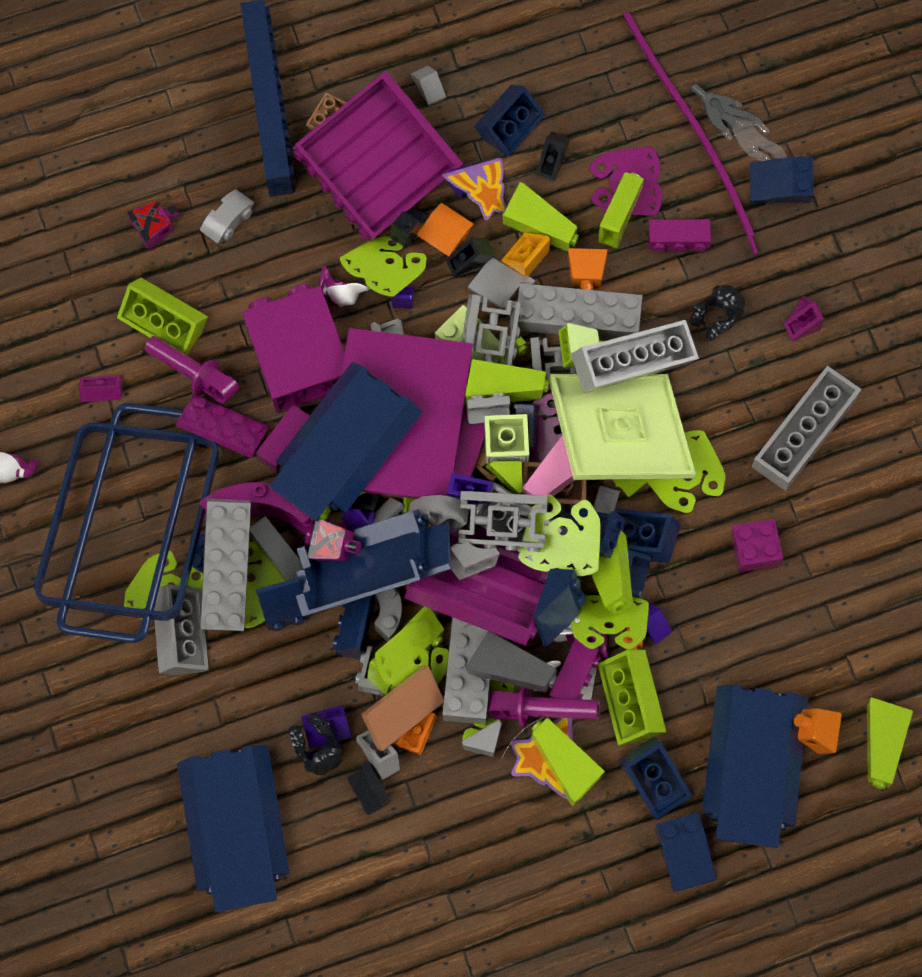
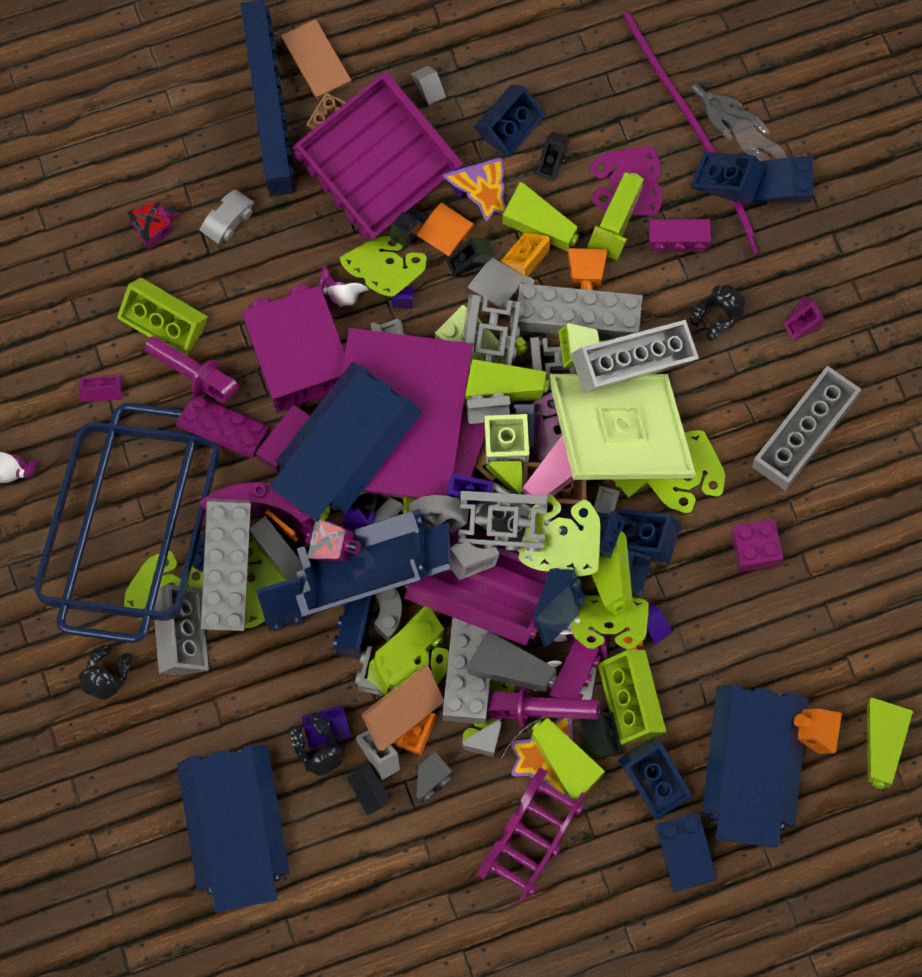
none -> black hair [78,645,132,700]
none -> orange piece [265,510,298,546]
none -> nougat tile [281,19,352,100]
none -> dark grey slope [416,752,453,803]
none -> magenta fence [477,767,586,902]
none -> black panel [581,712,623,761]
none -> lime piece [587,226,627,261]
none -> dark blue slope [690,152,765,203]

